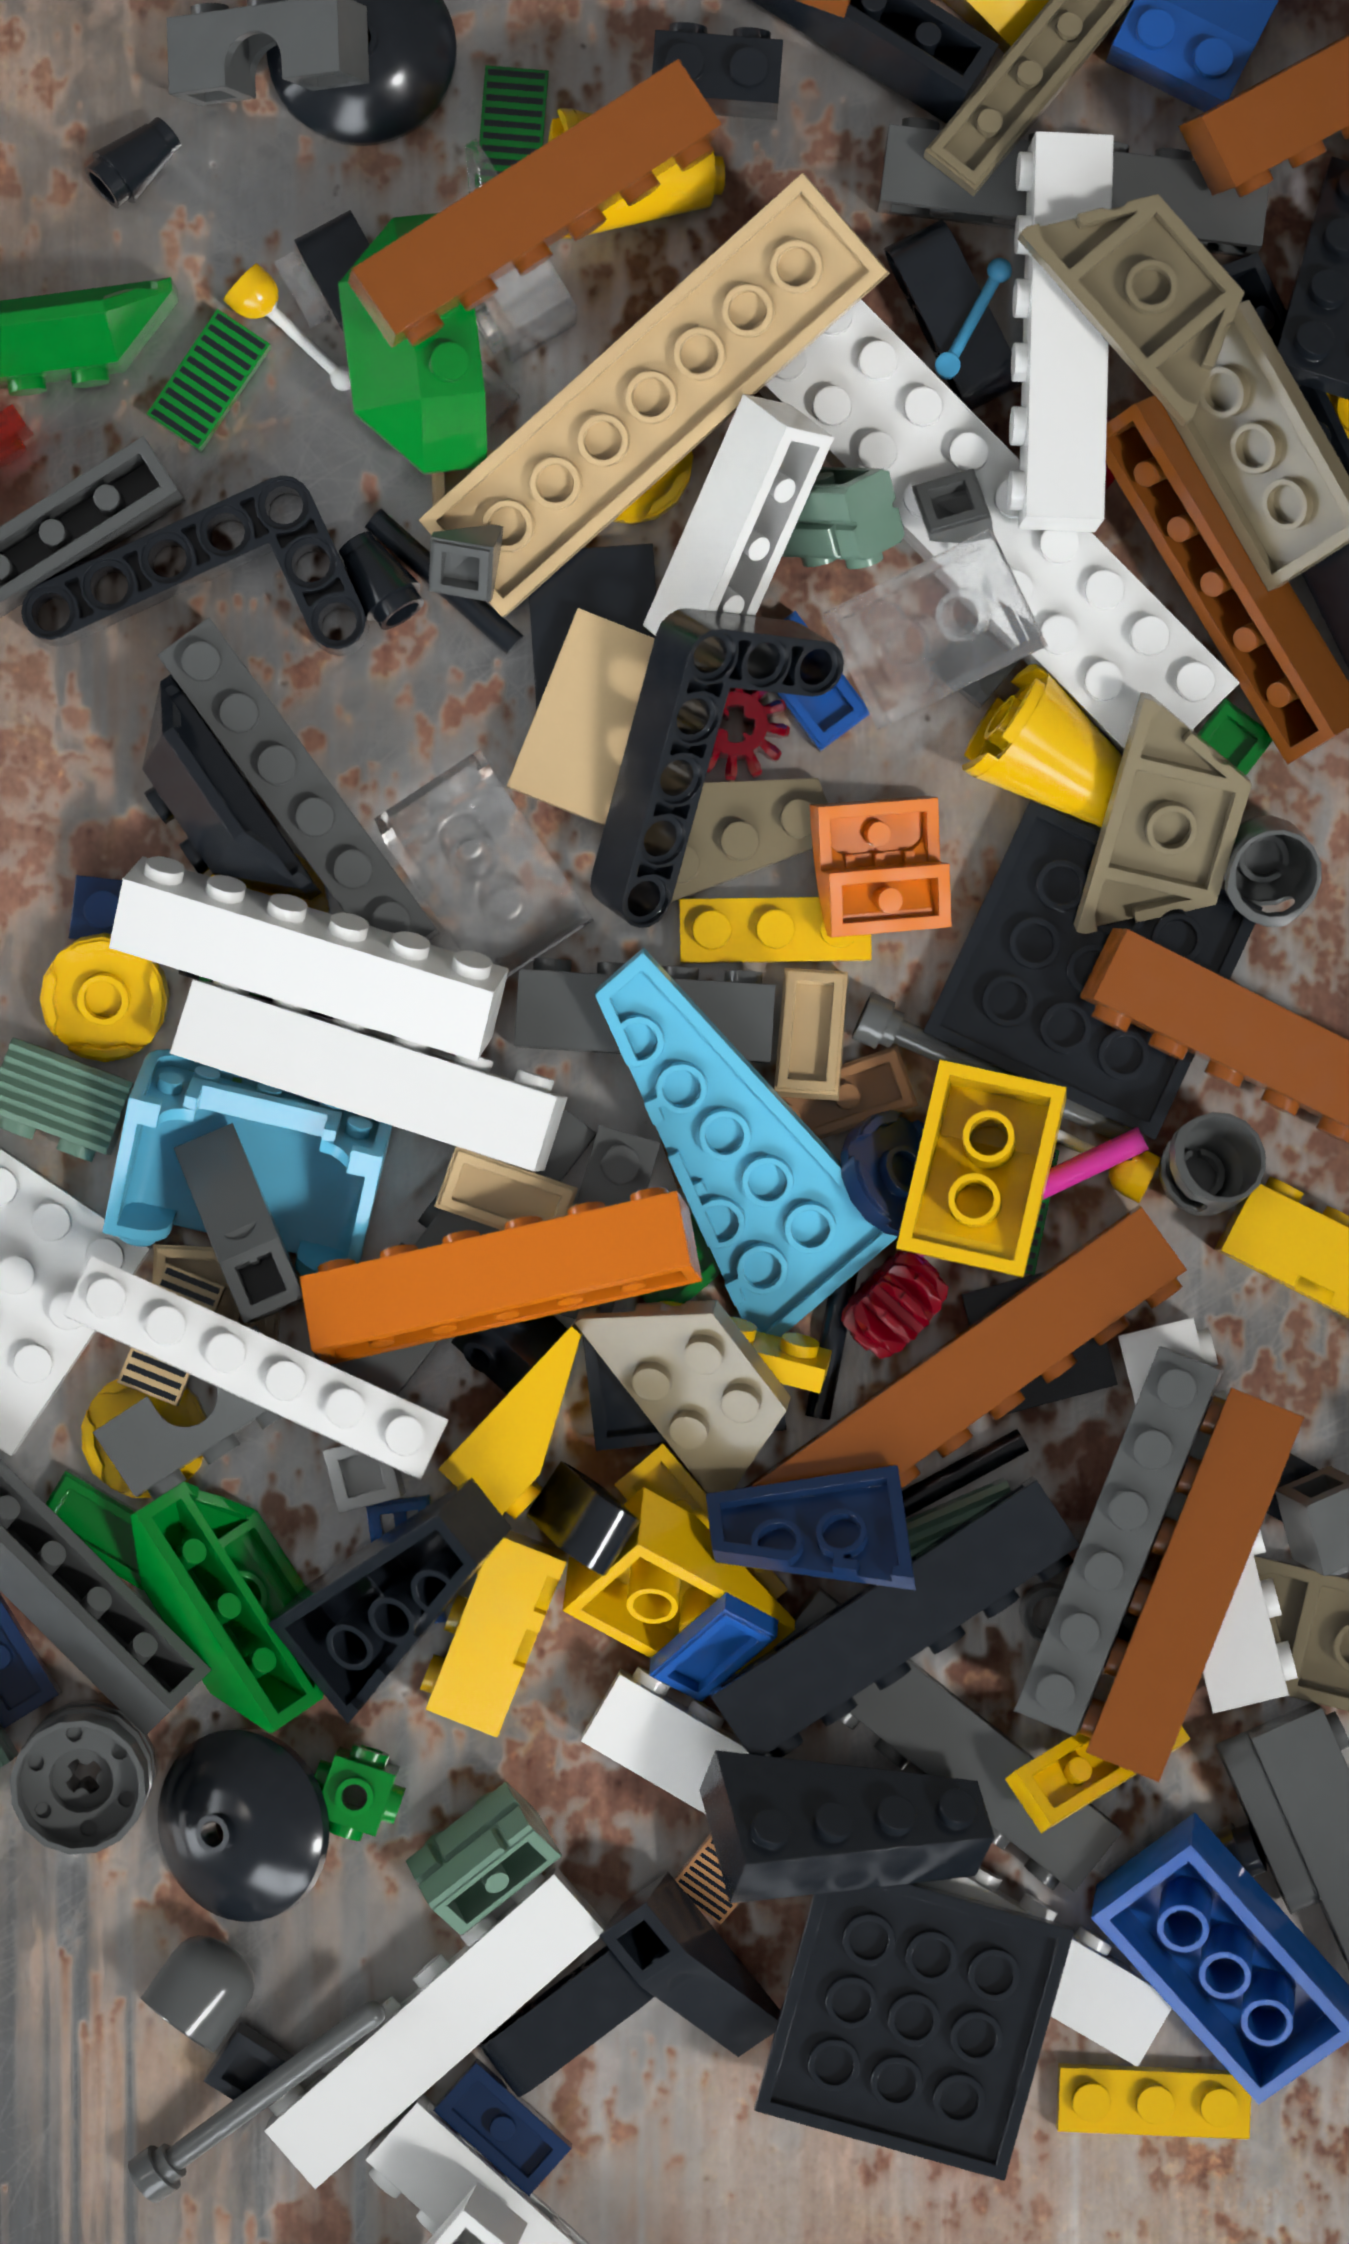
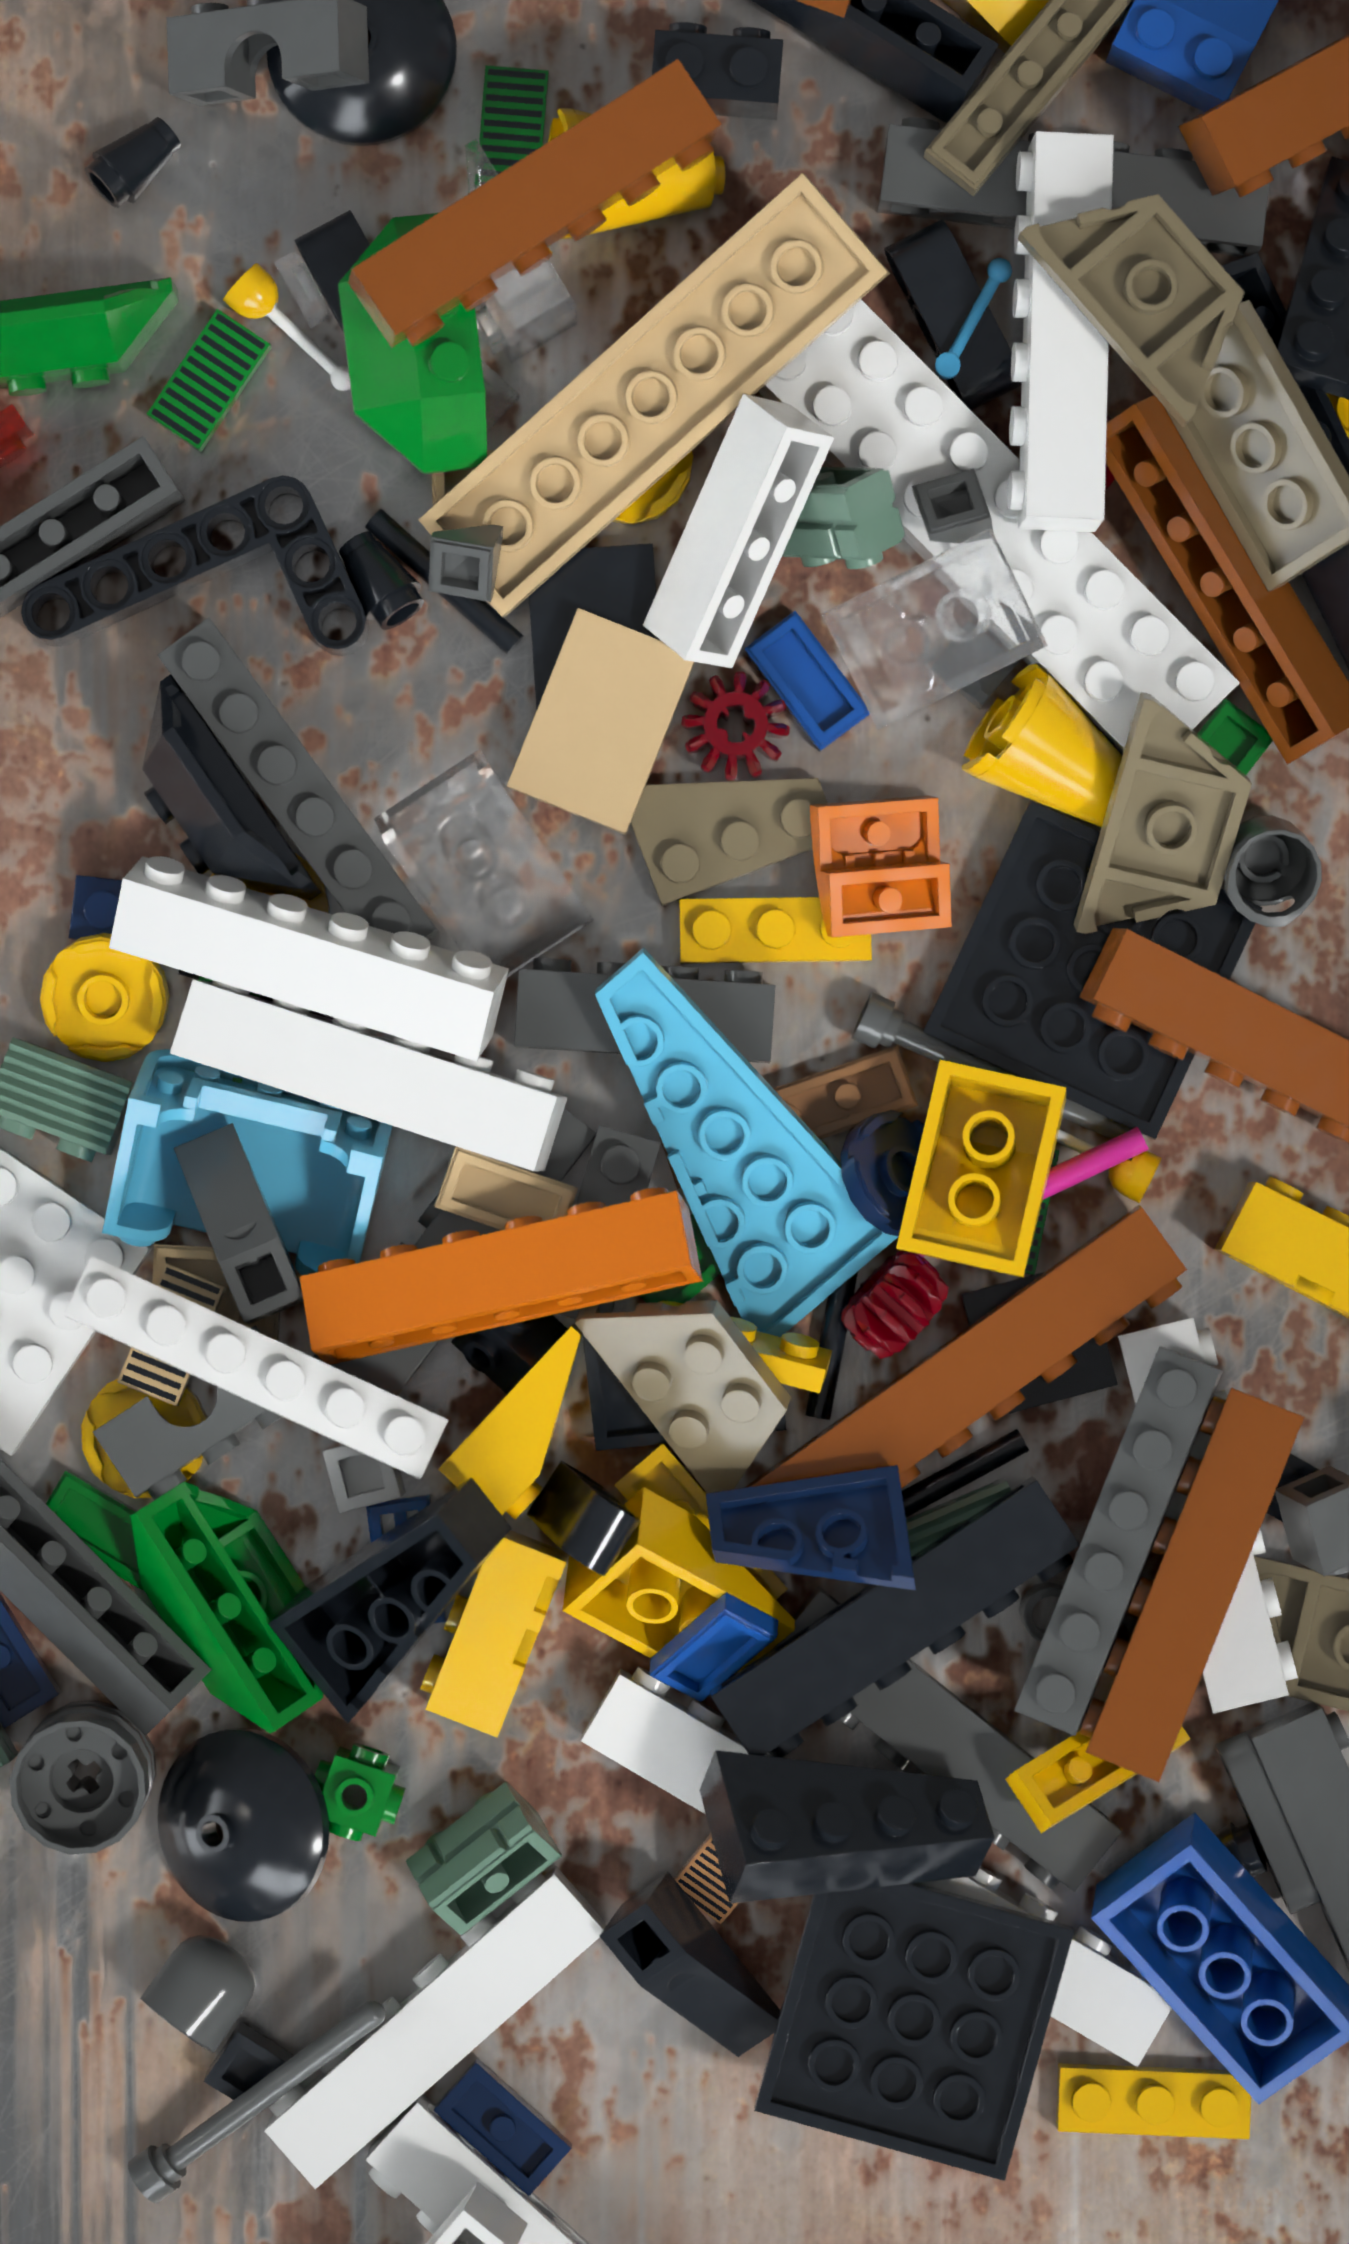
black beam [479,1945,654,2098] -> none
black beam [590,608,844,928] -> none
tan tile [774,968,849,1101] -> none
dark grey helmet [1159,1112,1266,1216] -> none

